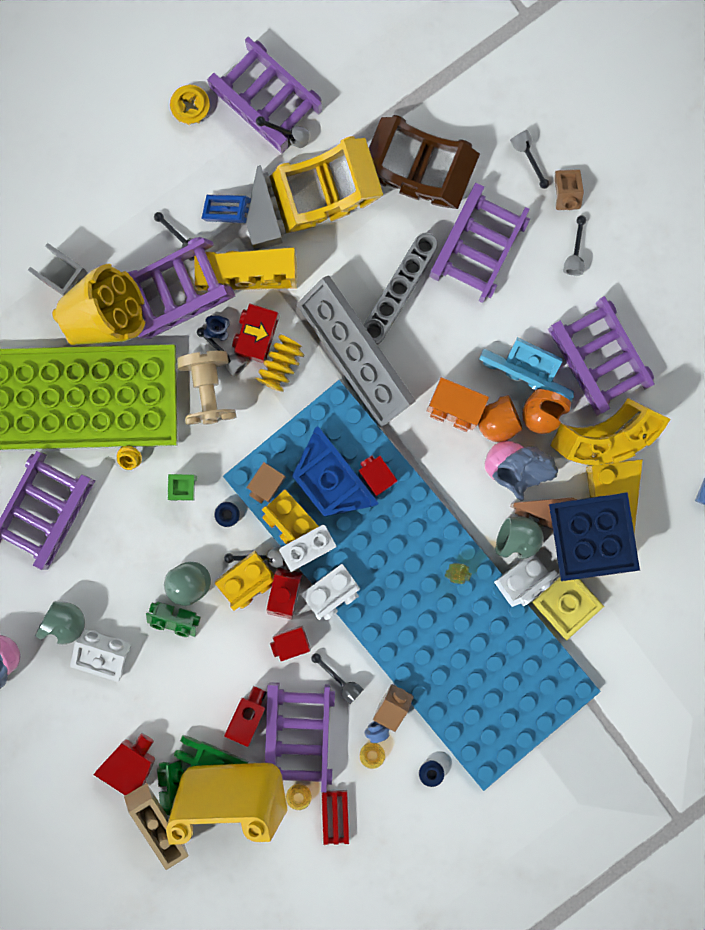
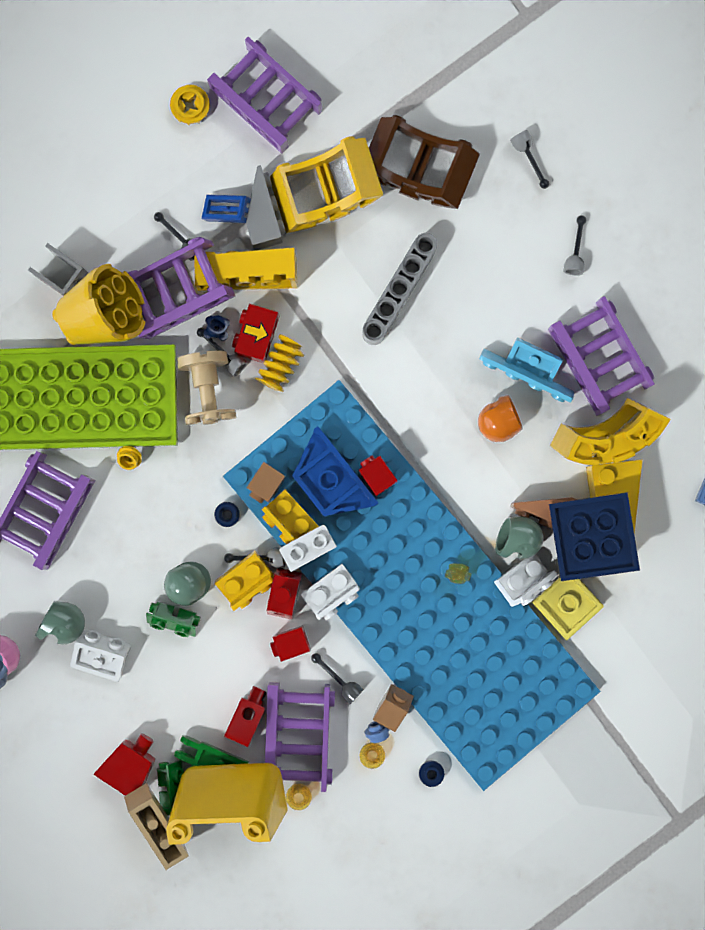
bright green panel [168,474,197,501] -> none
hinge [256,116,309,148] -> none
light grey plate [296,275,416,427] -> none
red tile [322,790,349,845] -> none
orange brick [426,377,489,432] -> none
medium lavender fence [429,182,530,303] -> none
sand blue hair [484,440,558,501] -> none
orange helmet [522,389,571,434] -> none
medium nougat bracket [554,170,584,210] -> none

